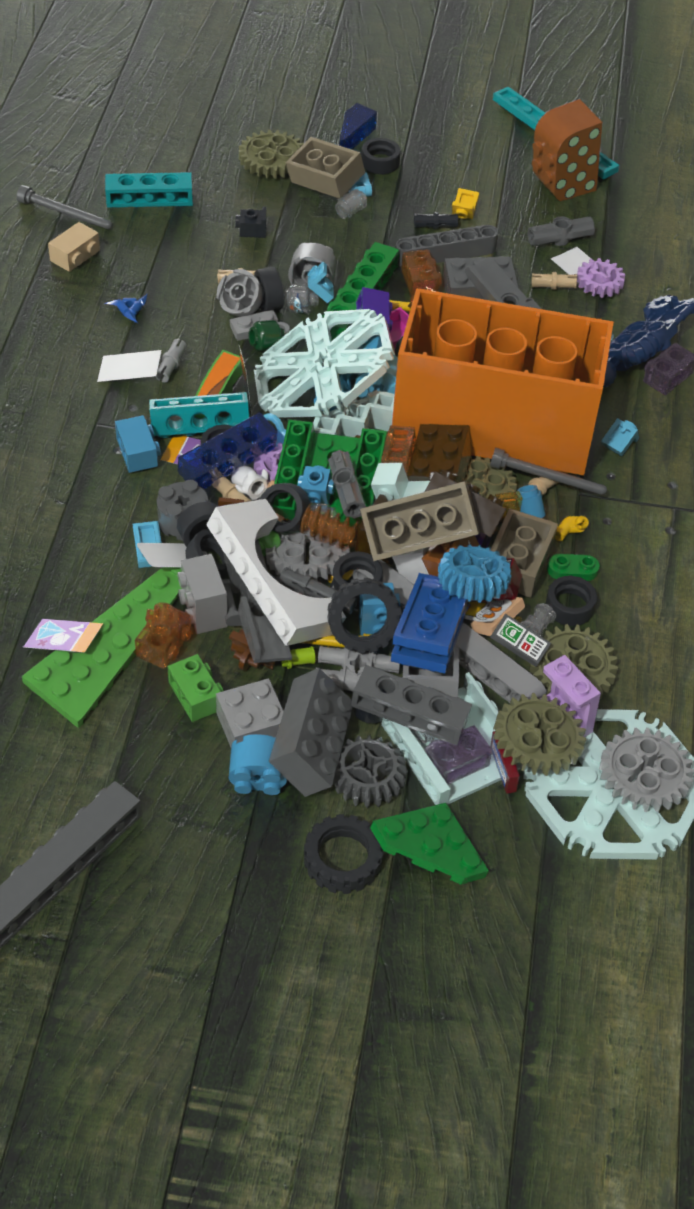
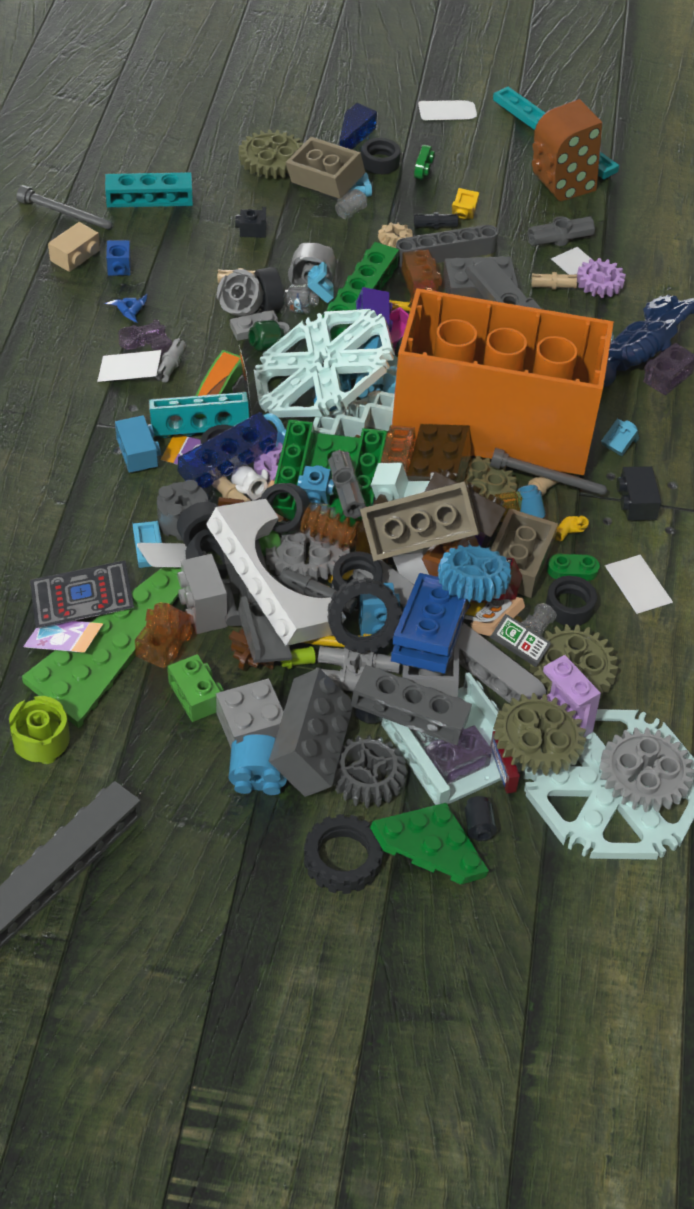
none -> lime brick [9,696,70,764]
none -> black sticker [30,560,134,628]
none -> blue brick [106,240,131,275]
none -> clear purple piece [118,319,172,356]
none -> tan gear [378,222,413,248]
none -> green plate [414,145,435,180]
none -> white sticker [418,100,477,120]
none -> black brick [464,796,497,841]
none -> white sticker [605,555,673,614]
none -> black brick [616,466,661,520]

